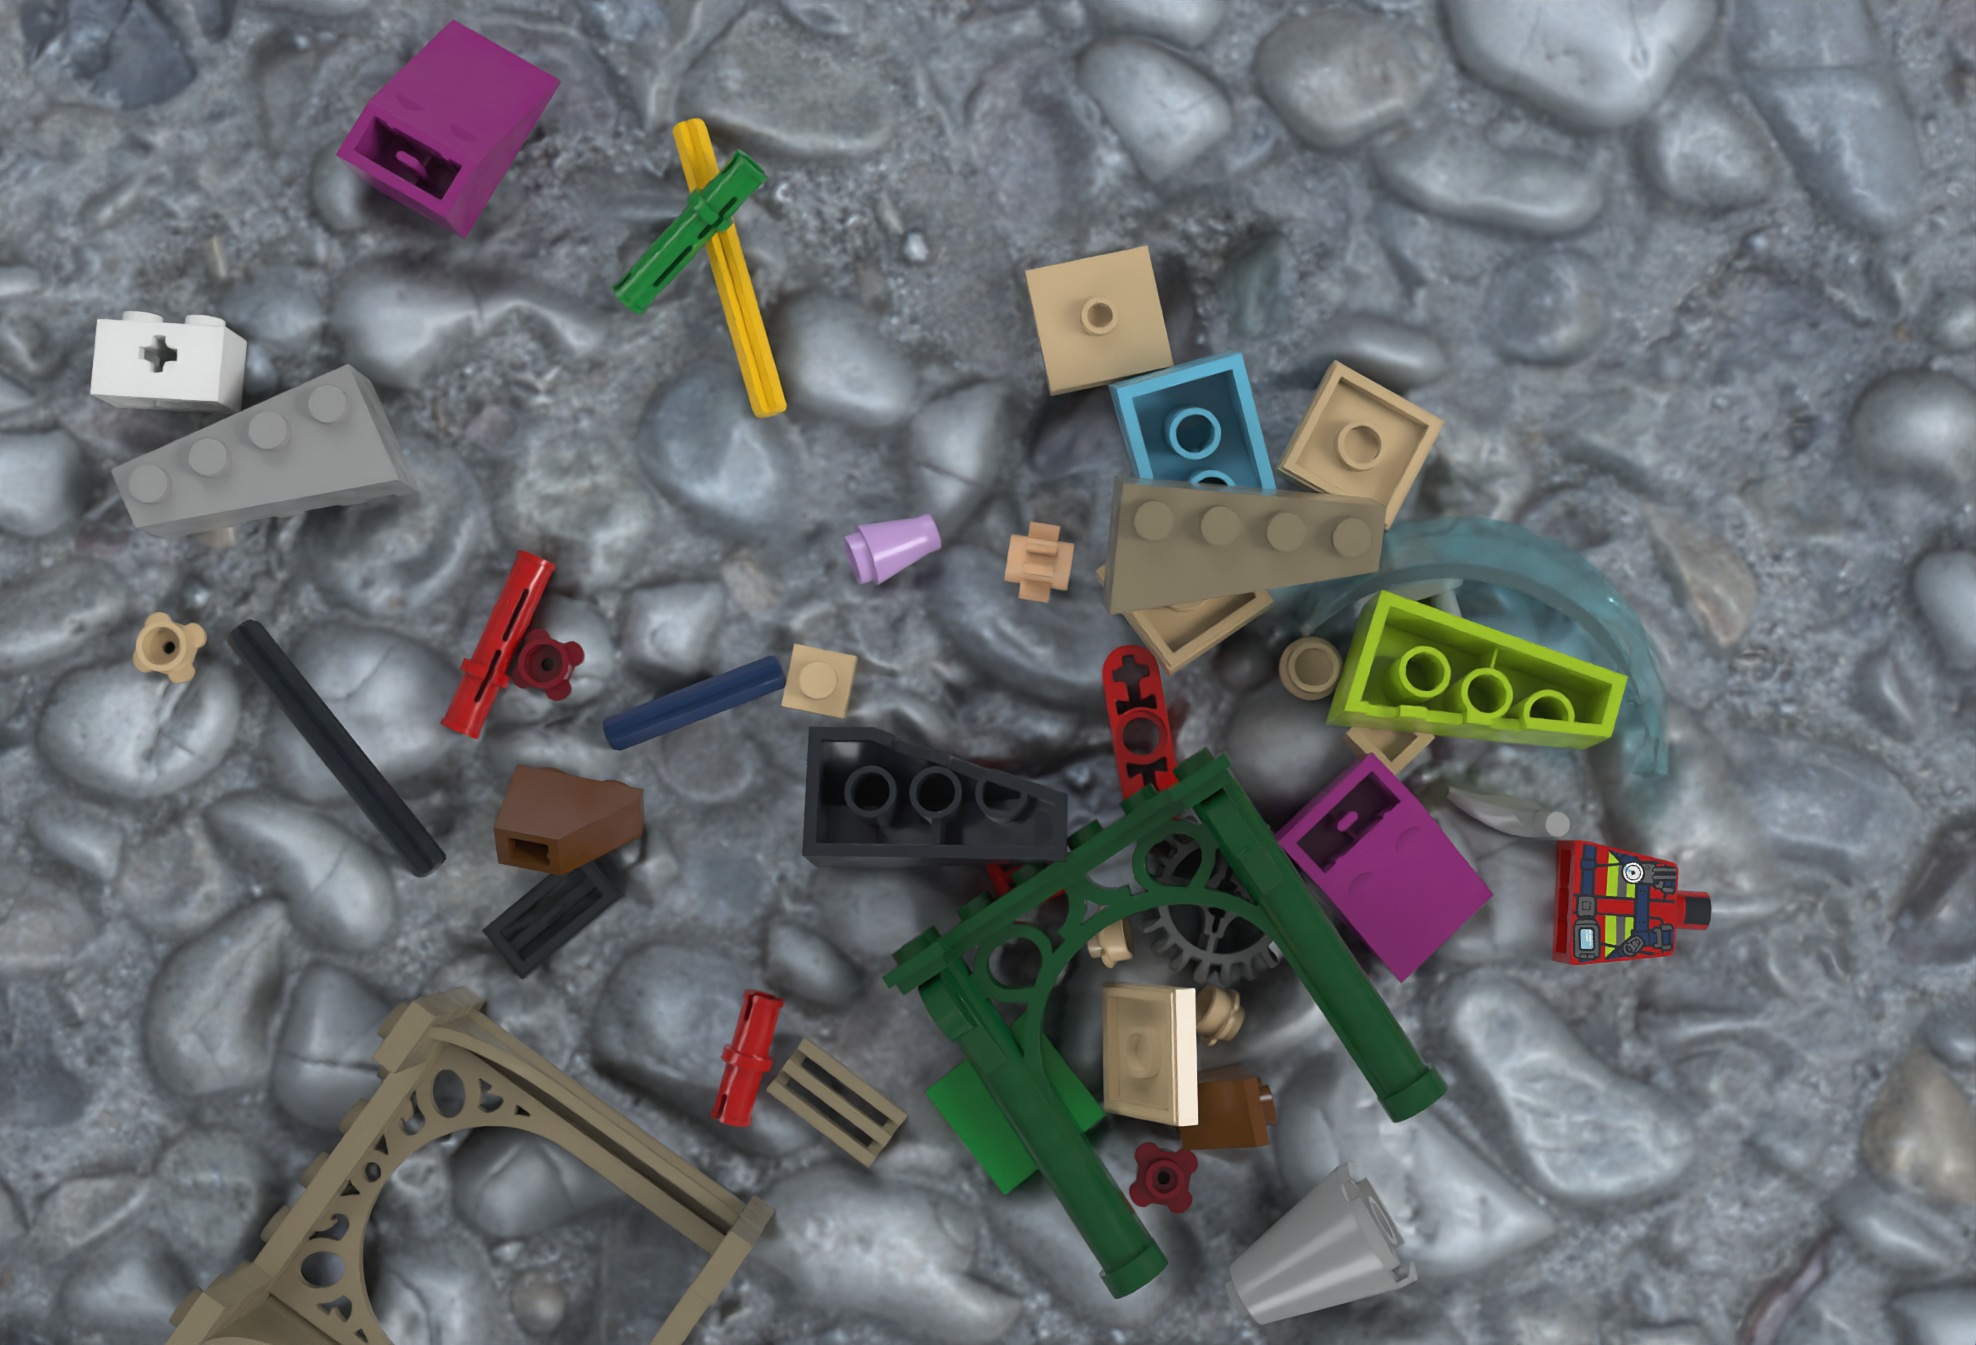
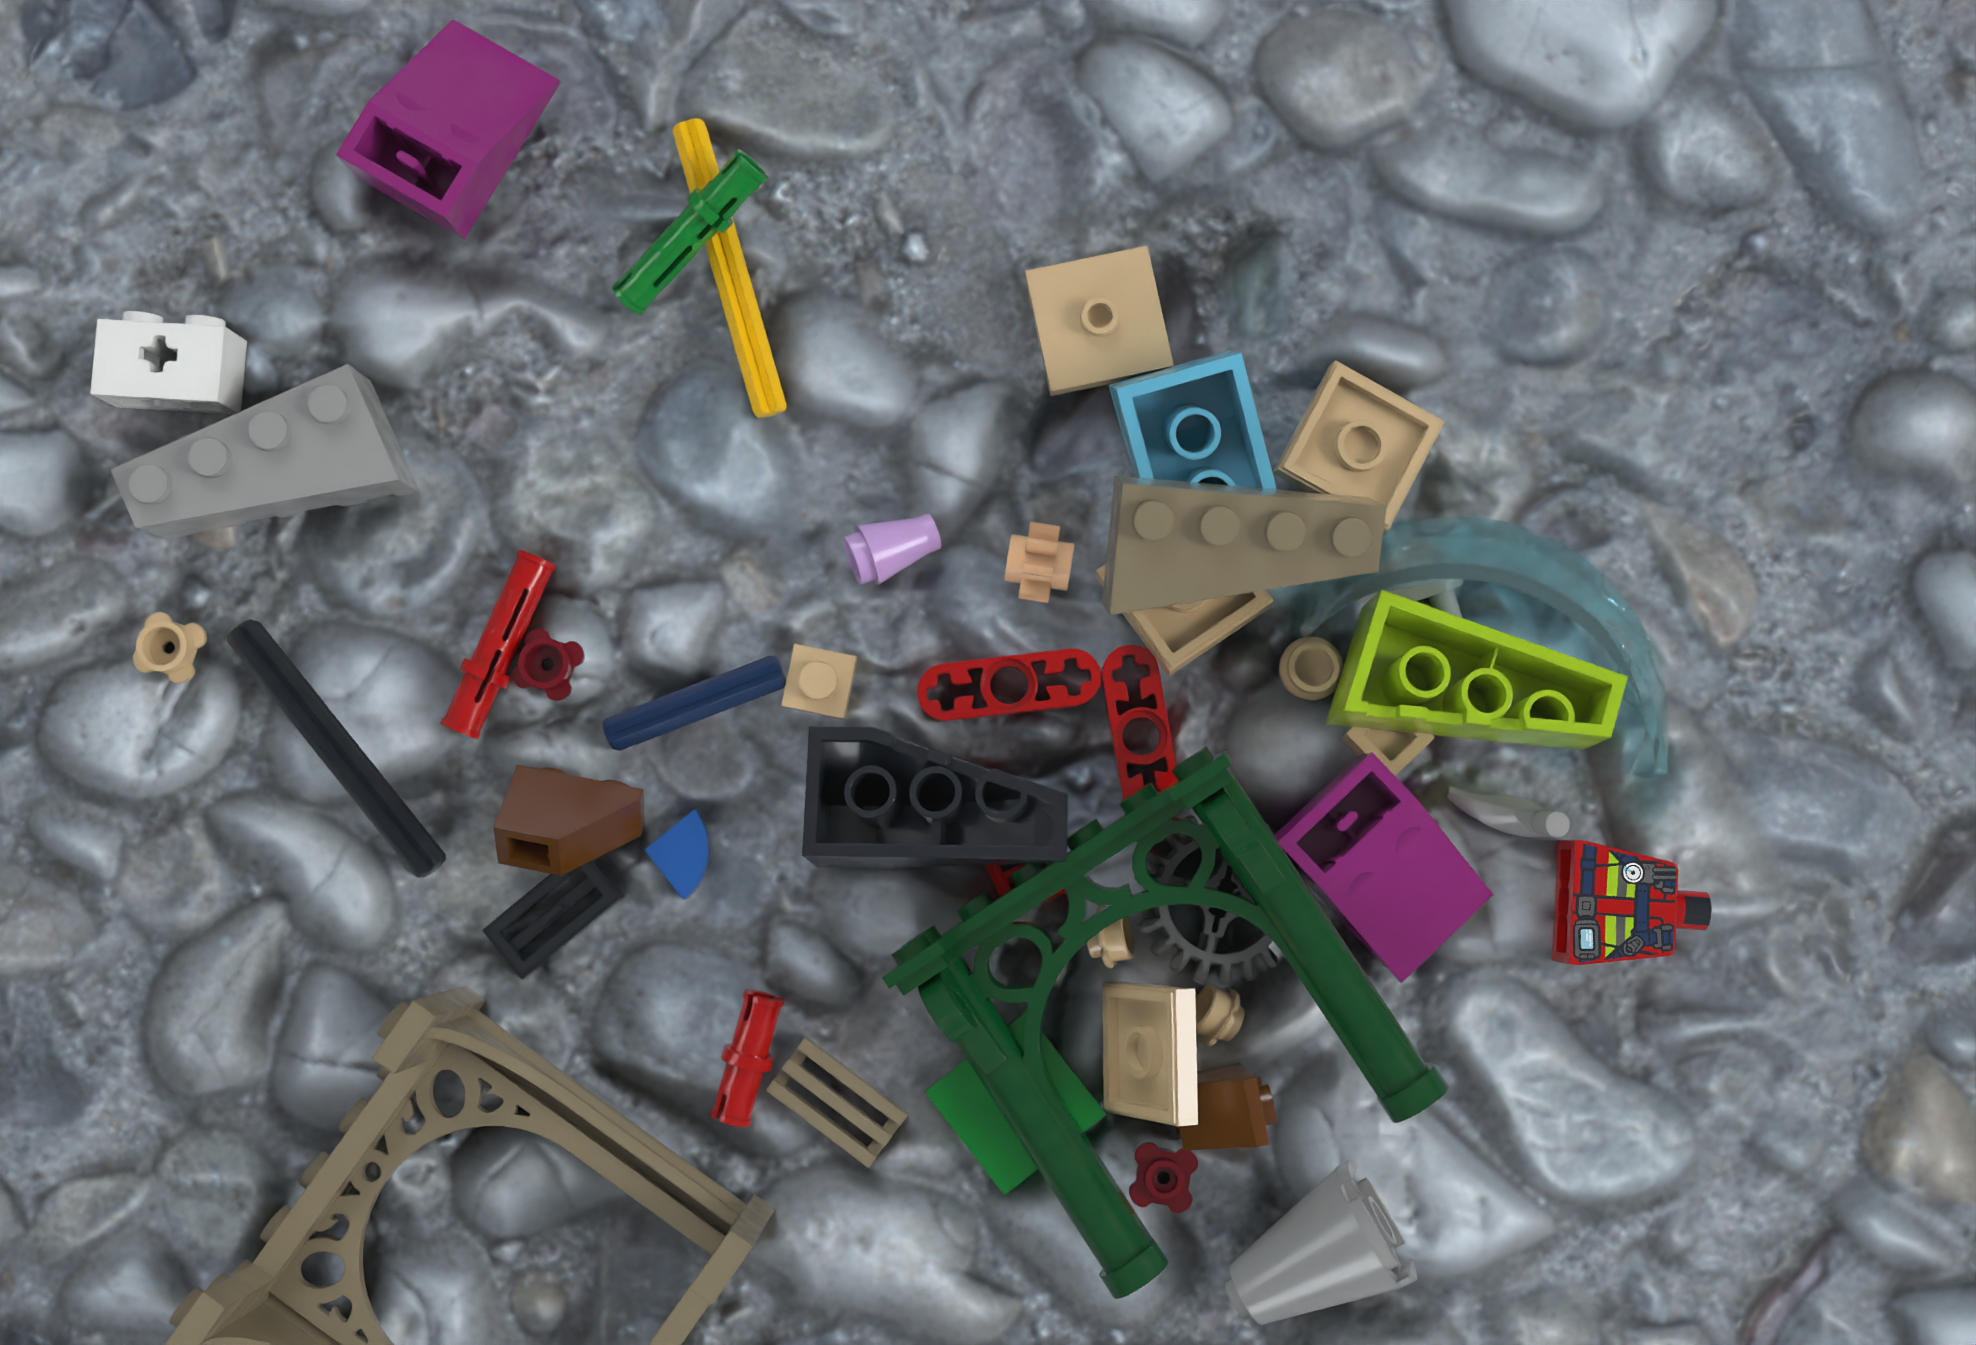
none -> blue tile [644,809,710,900]
none -> red beam [917,648,1101,722]

